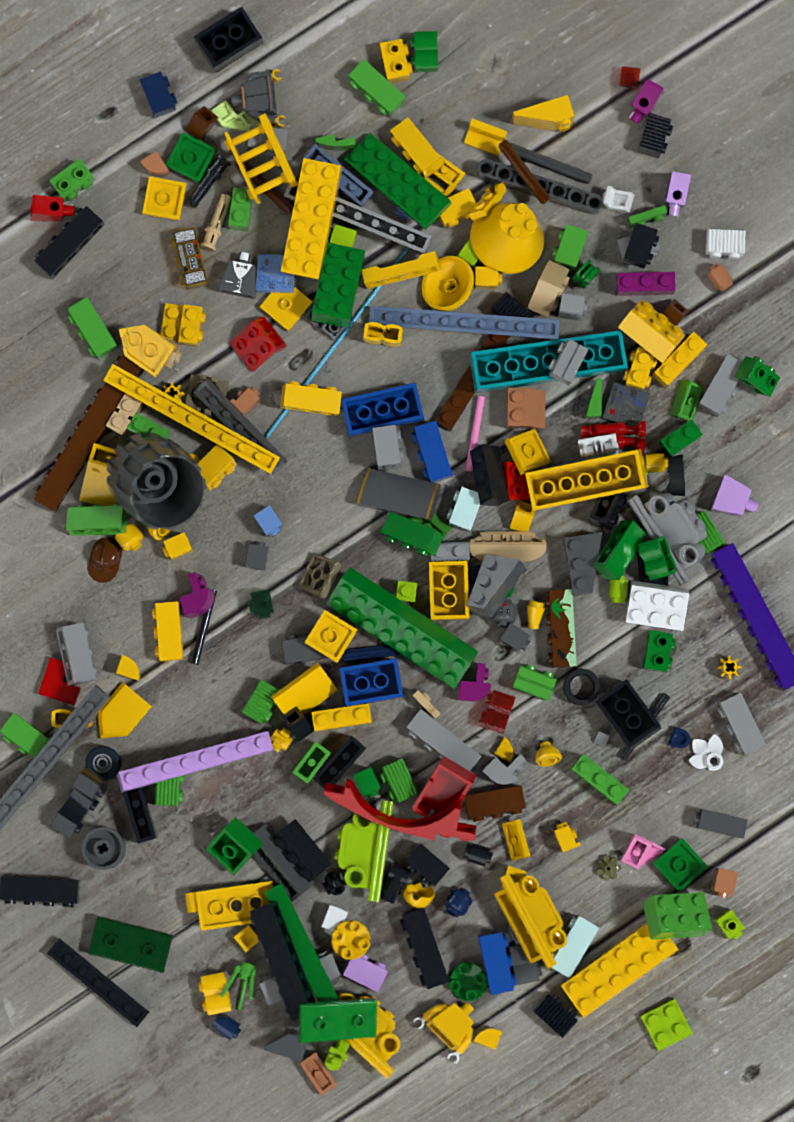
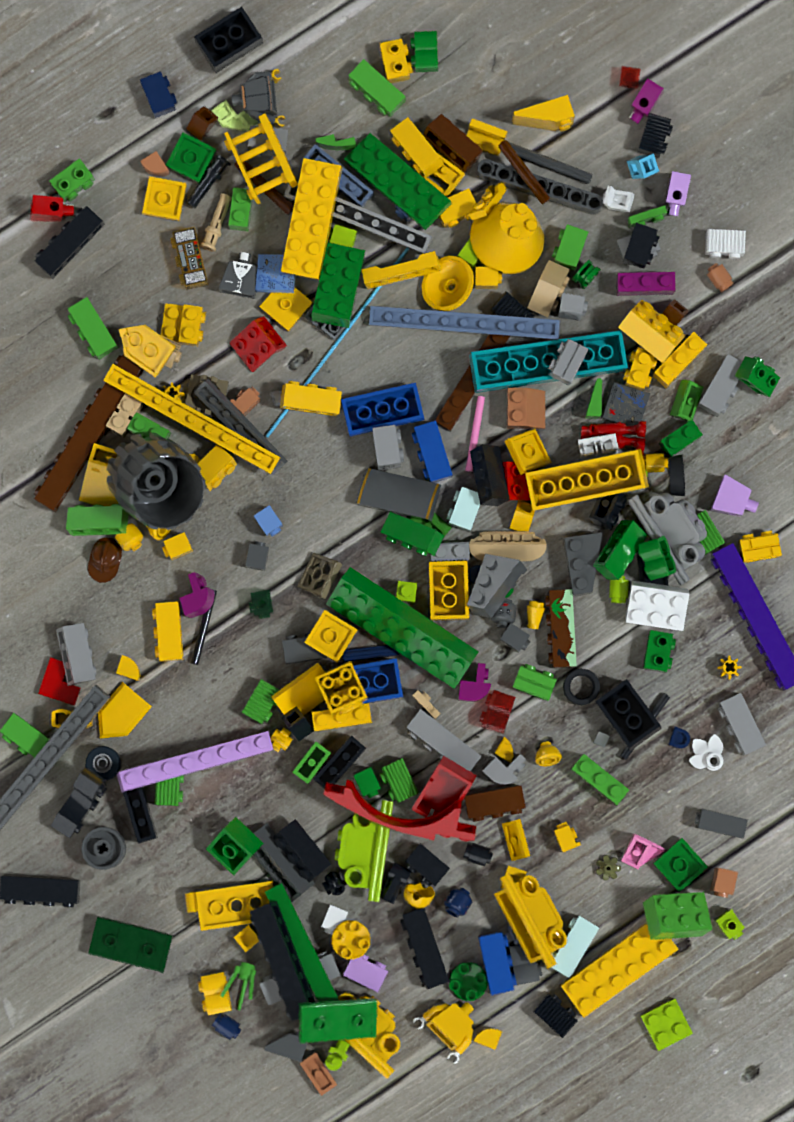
black plate [47,938,150,1027] -> none
yellow brick [363,322,403,347] -> none
none -> yellow brick [315,662,368,716]
none -> reddish brown brick [423,114,484,173]
none -> medium azure brick [627,153,659,179]
none -> yellow brick [738,531,782,563]

